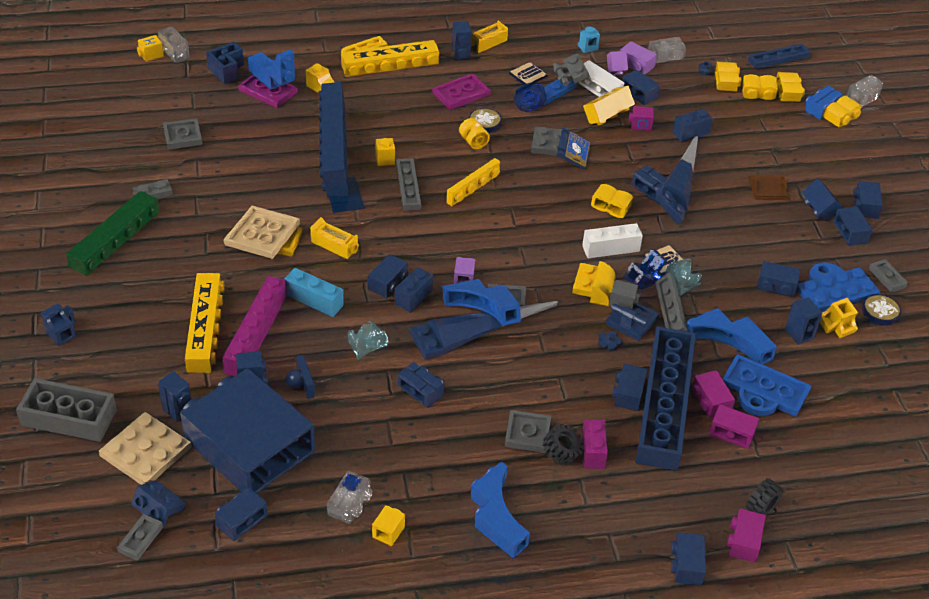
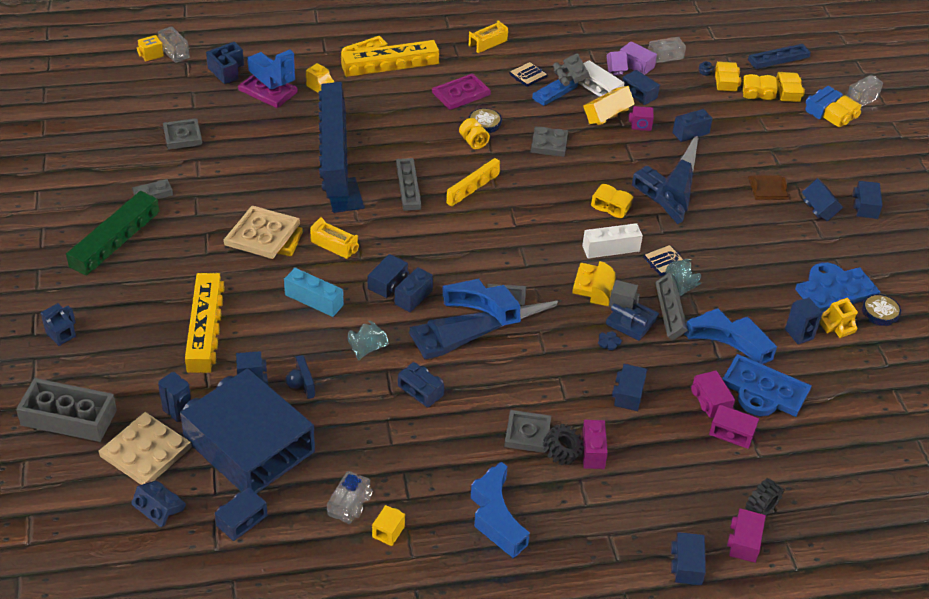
dark grey plate [117,514,163,561] -> none
magenta brick [223,276,287,376] -> none
yellow brick [376,138,395,166] -> none
dark blue brick [452,21,472,59] -> none
medium lavender brick [454,257,475,284] -> none
clear blue tile [514,83,547,112] -> none
piece [557,127,590,170] -> none
dark azure brick [577,26,600,53] -> none
clear blue brick [622,249,667,289] -> none
dark blue brick [635,326,696,471] -> none
dark blue brick [757,261,800,297] -> none
dark blue brick [834,206,872,246] -> none
dark grey plate [869,259,908,293] -> none

